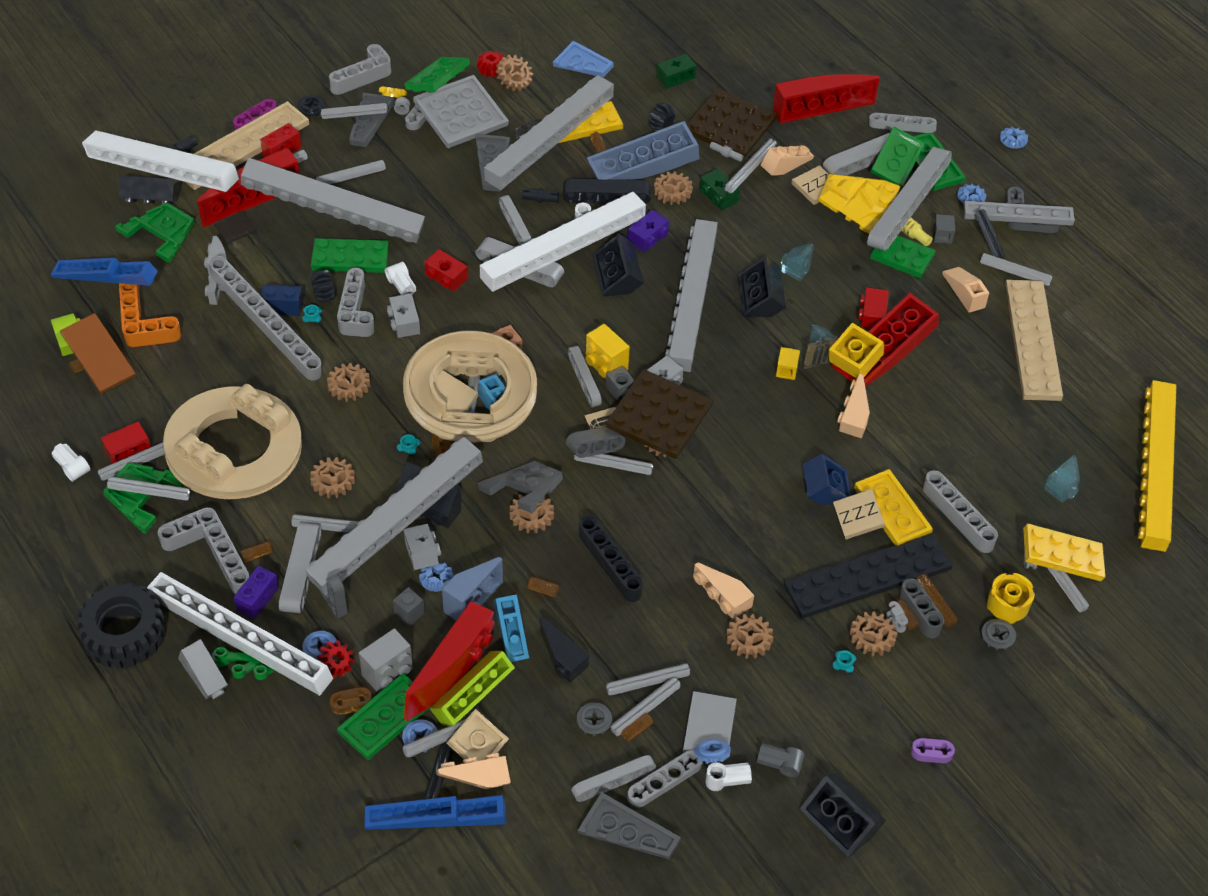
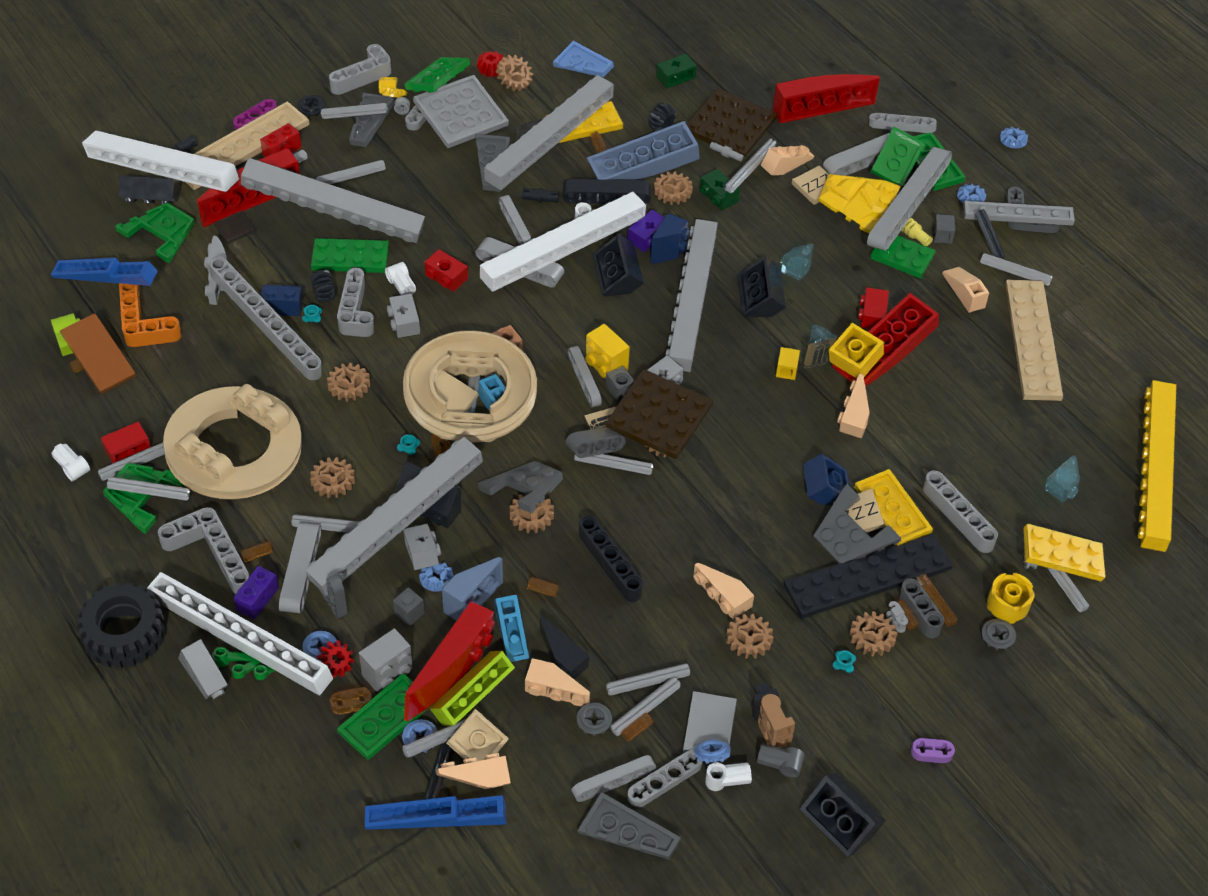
none -> yellow slope [379,77,397,93]
none -> light nougat slope [525,658,590,706]
none -> dark blue slope [650,214,689,264]
none -> medium nougat hips [752,682,795,749]
none -> dark grey wing [814,484,902,564]

